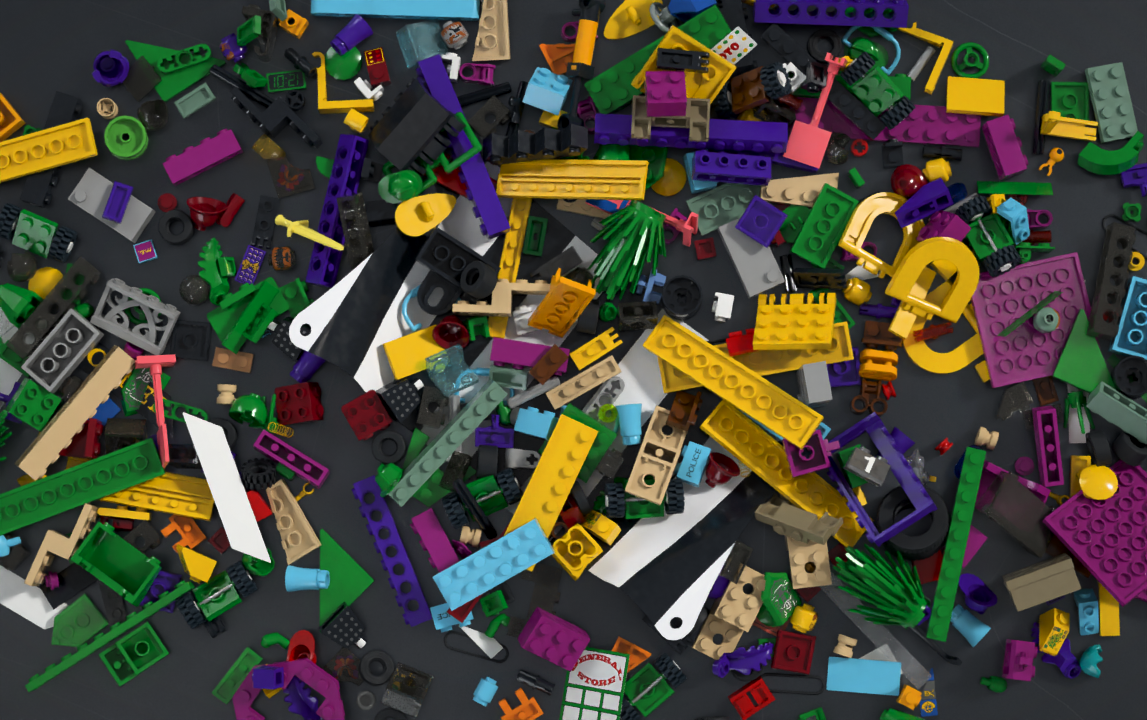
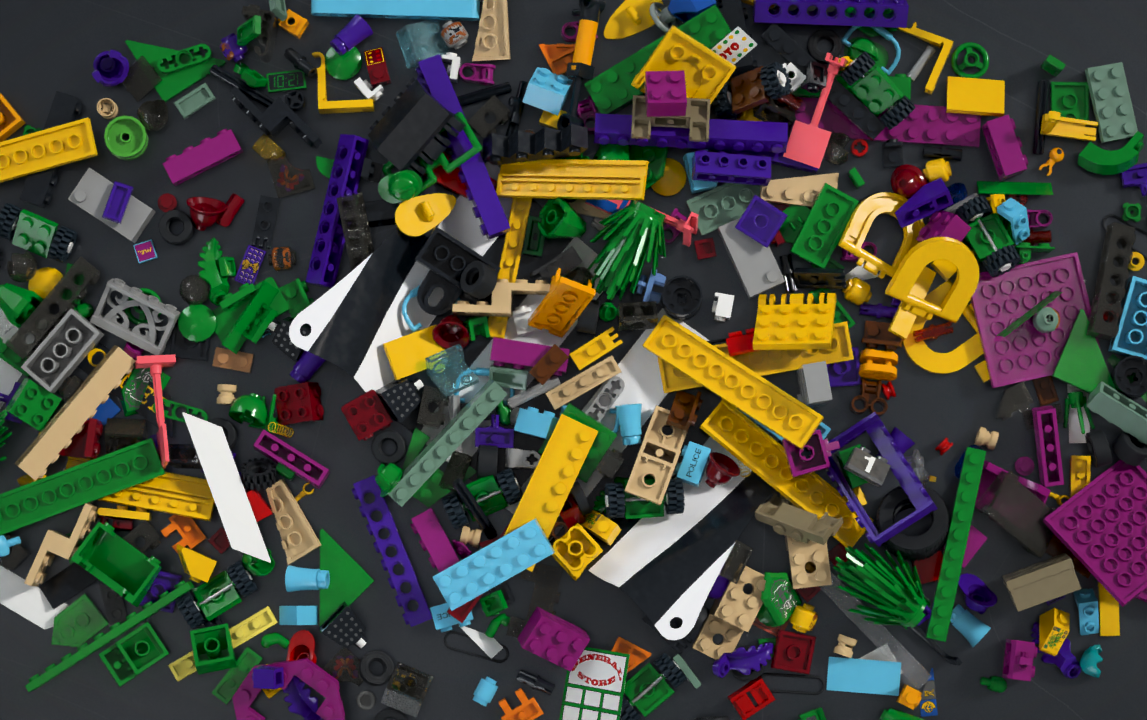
magenta plate [45,571,59,590] -> none
light yellow sword [275,215,344,251] -> none
yellow piece [344,108,369,133] -> none
clear neon green plate [598,404,618,423] -> none
black hinge [656,48,709,73] -> none
yellow dish [1079,464,1118,500] -> none
none -> light yellow tile [168,606,278,682]
none -> green dish [178,304,216,342]
none -> green slope [190,623,237,675]
none -> medium azure slope [279,606,318,625]
none -> green cone [538,198,587,238]
none -> sand green tile [672,654,702,689]

